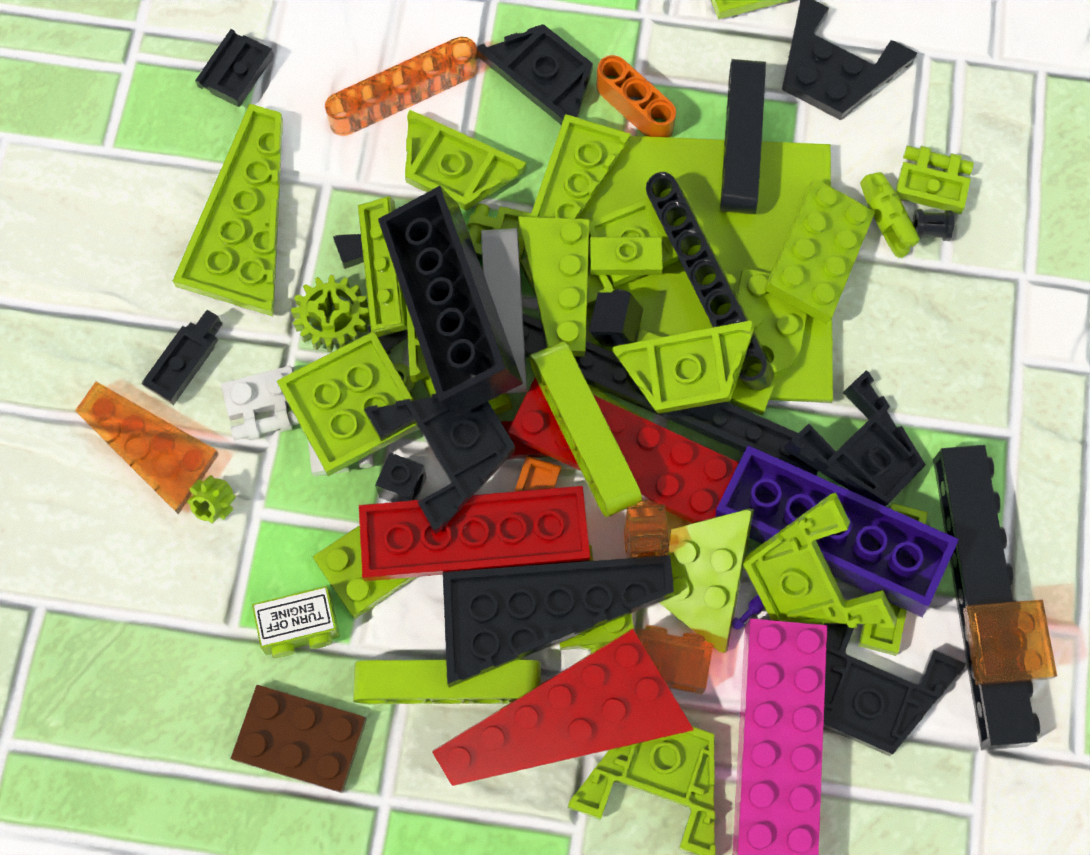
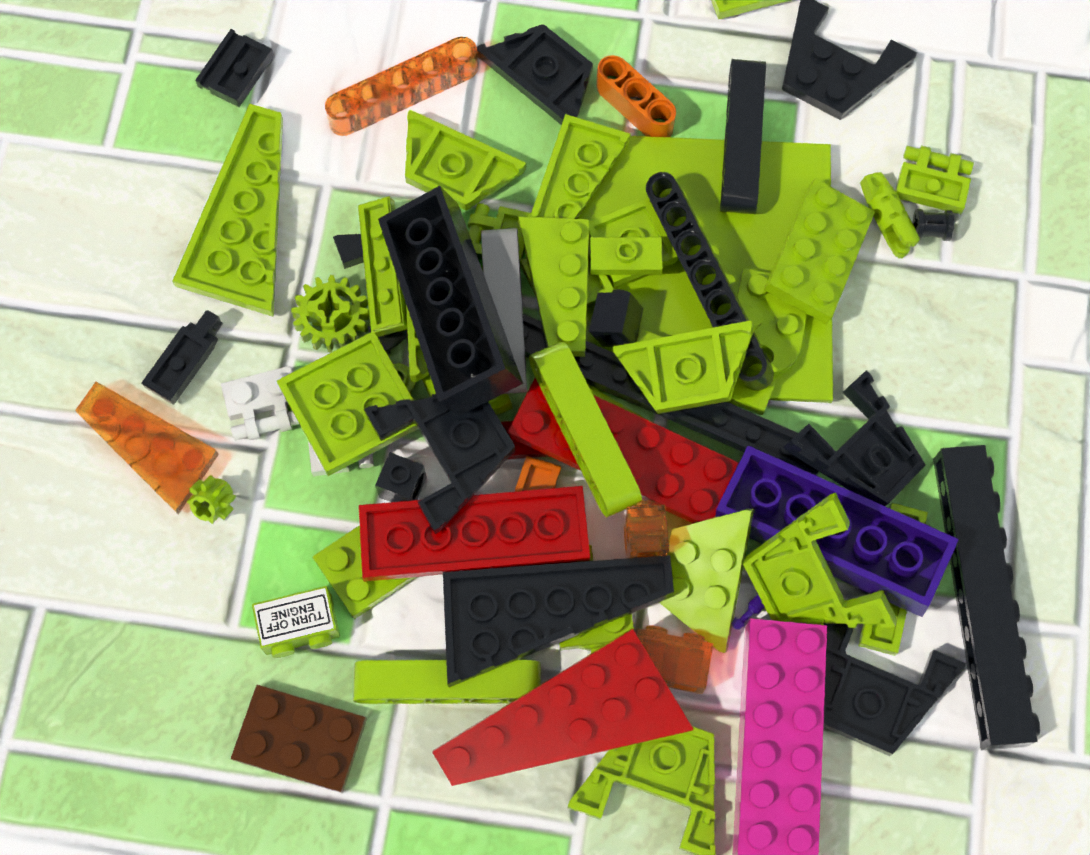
clear orange plate [963,599,1057,685] -> none

